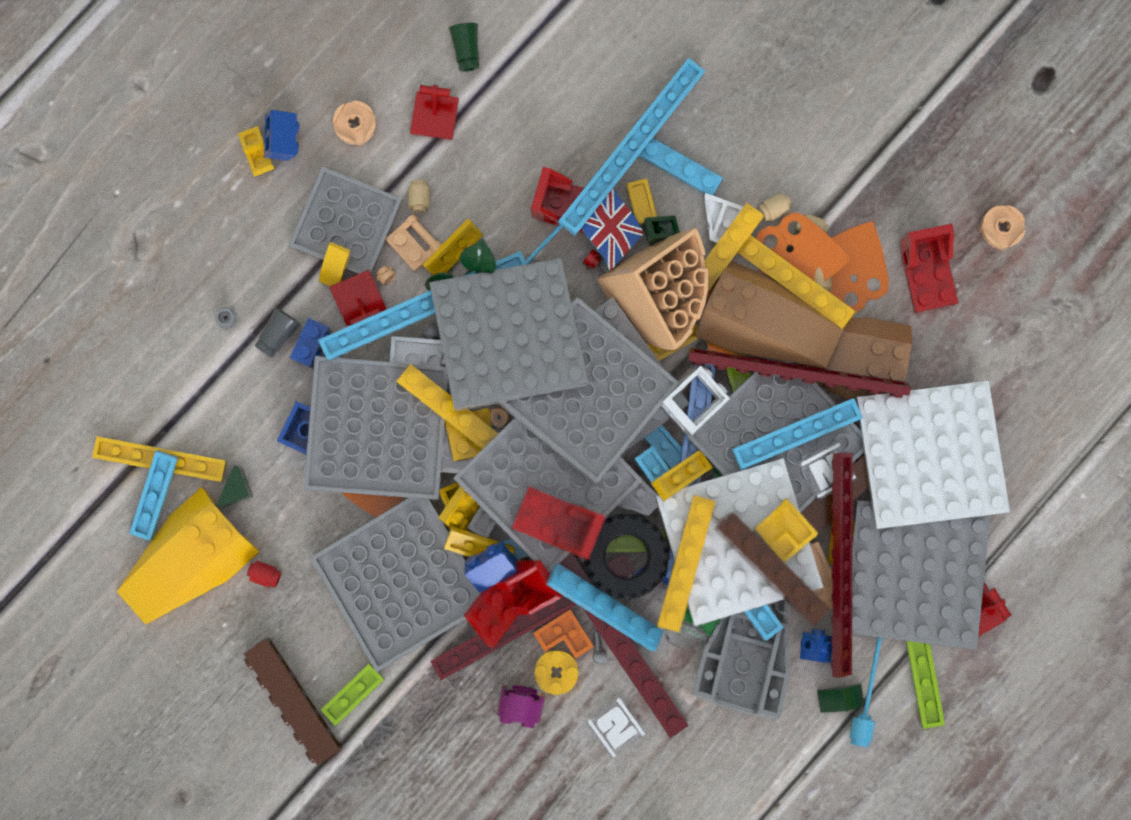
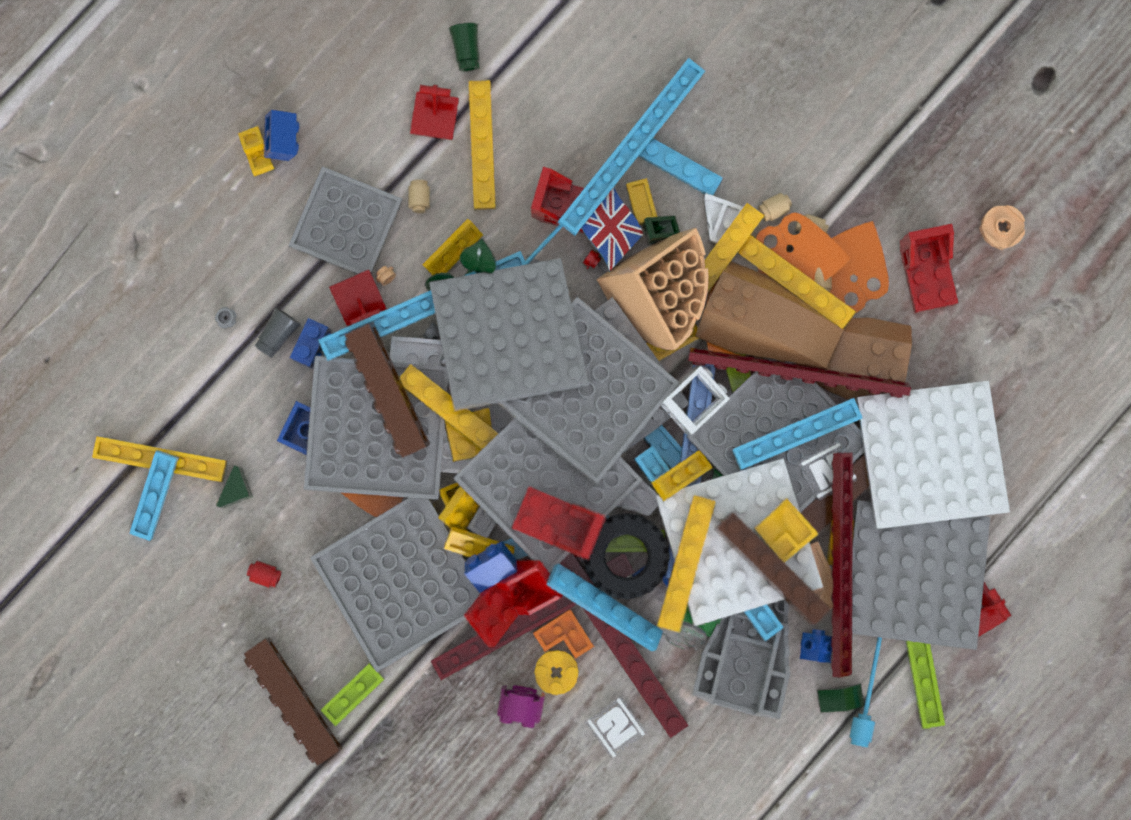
yellow wedge [116,487,260,624] -> none
yellow slope [319,242,351,286] -> none
light nougat plate [333,101,376,145] -> none
light nougat plate [386,214,442,272] -> none
light nougat plate [490,407,510,428] -> none
light grey hand [593,632,607,664] -> none
none -> reddish brown brick [345,322,430,458]
none -> yellow plate [469,80,496,210]

